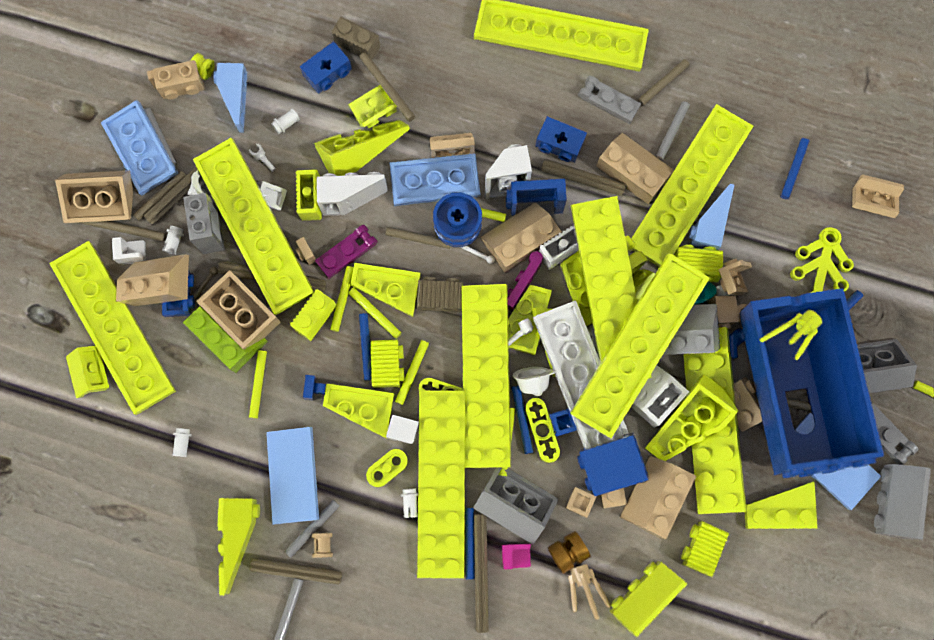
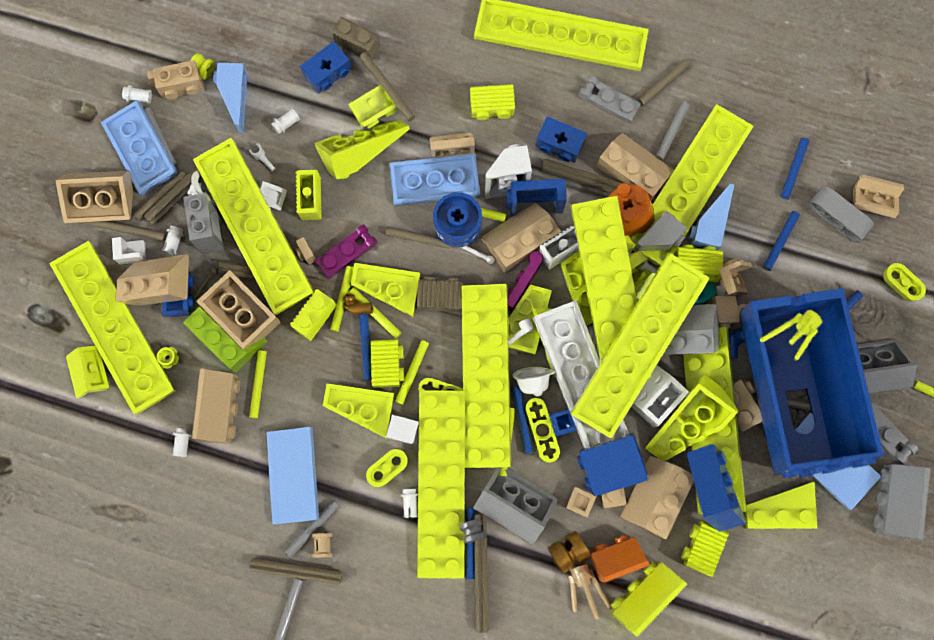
neon yellow wedge [218,498,260,595] -> none
blue tile [303,375,326,401] -> none
white slope [317,172,388,216] -> none
dark pink panel [502,543,531,570] -> none
neon yellow plant [790,227,854,293] -> none
none -> white pin [122,85,152,104]
none -> neon yellow plate [157,347,179,369]
none -> tan slope [192,369,241,444]
none -> pearl gold arm [343,293,373,315]
none -> flat silver wheel [459,519,486,544]
none -> neon yellow brick [470,84,515,120]
none -> orange slope [590,534,649,583]
none -> orange brick [609,183,655,236]
none -> light grey slope [634,211,687,251]
none -> blue wedge [687,444,746,532]
none -> blue bar [763,211,800,271]
none -> light grey beam [808,186,874,243]
none -> neon yellow plate [883,263,926,302]

